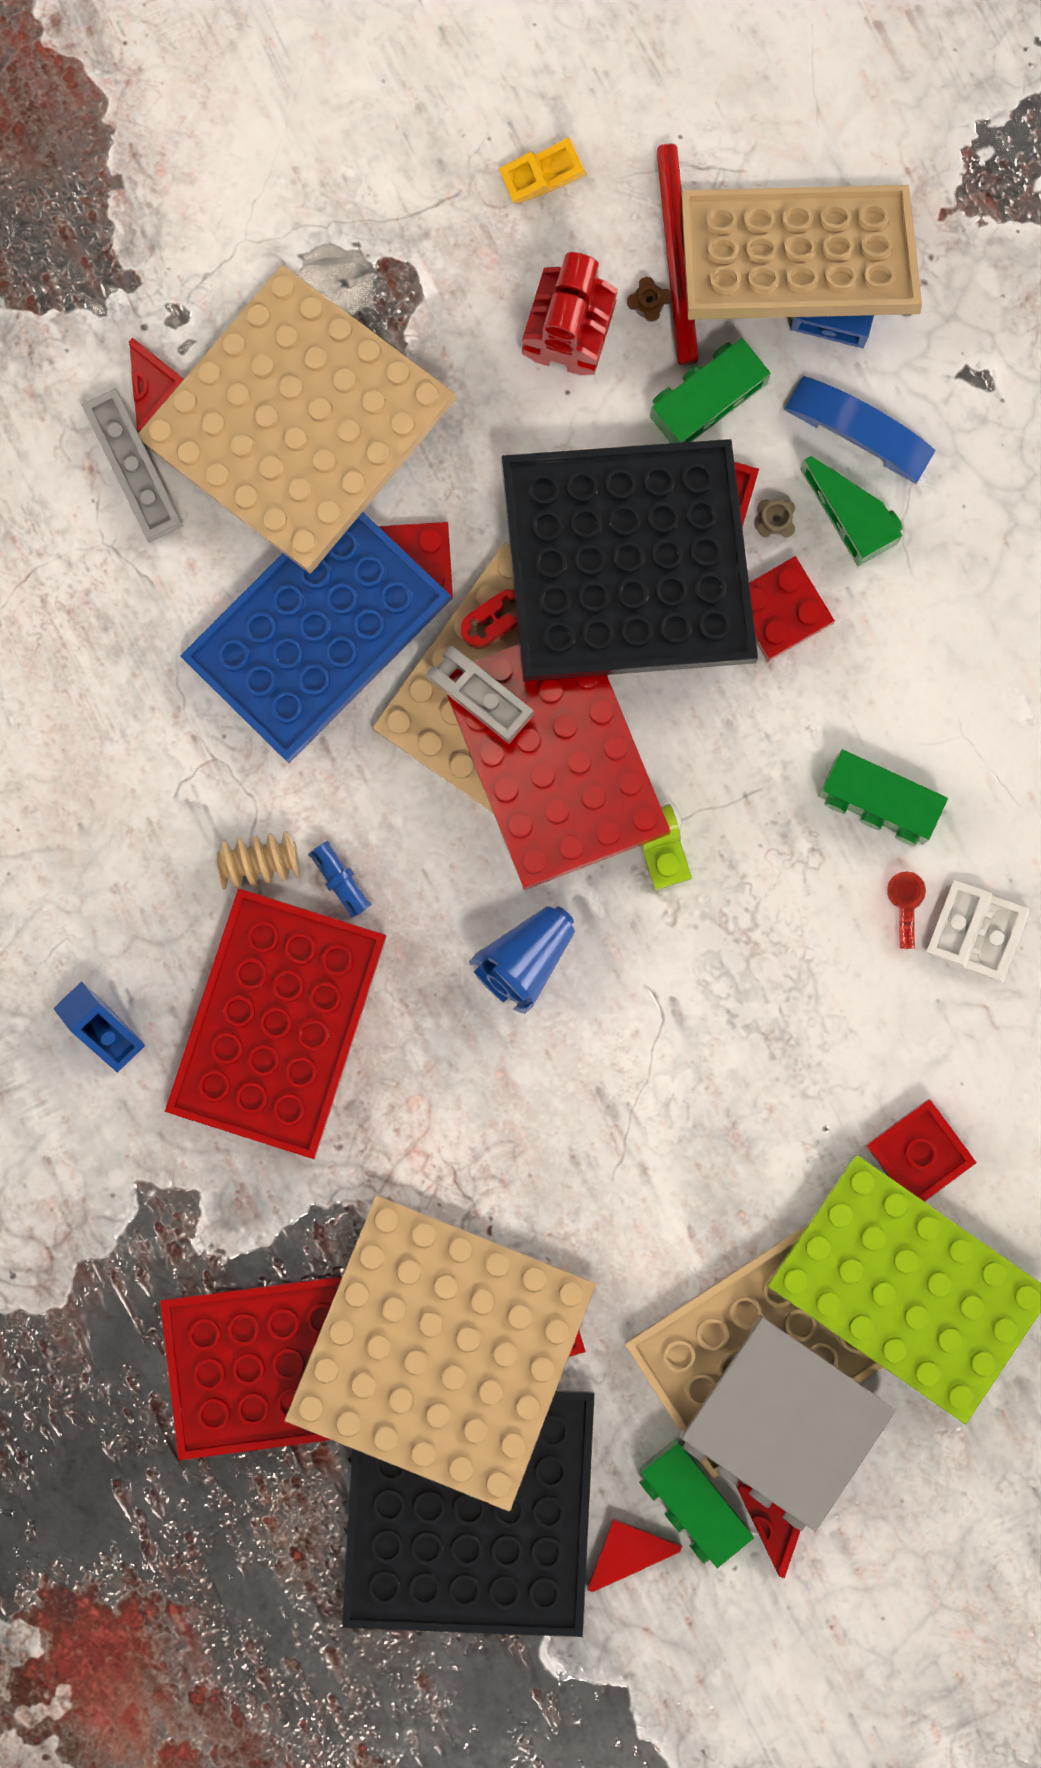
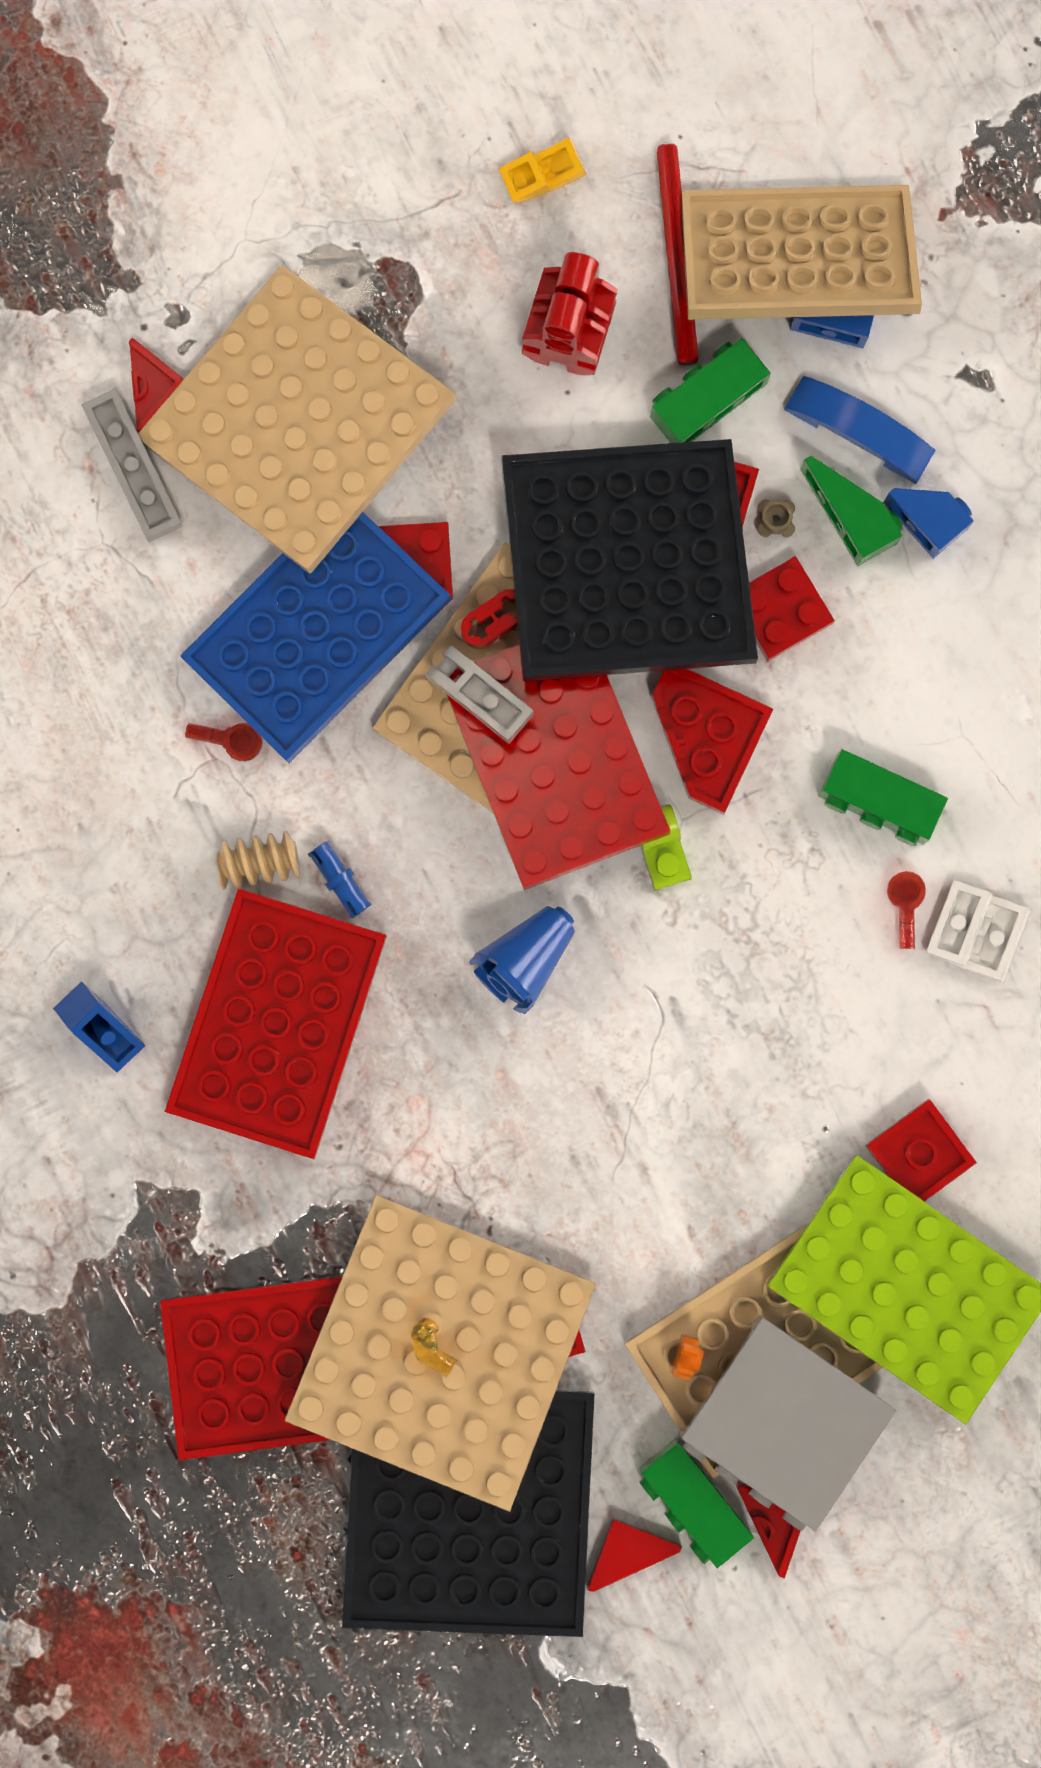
reddish brown plate [627,277,672,322] -> none
none -> clear red plate [185,723,263,762]
none -> clear yellow arm [411,1318,457,1377]
none -> red plate [651,669,773,815]
none -> orange plate [671,1334,704,1380]
none -> blue slope [883,488,974,559]

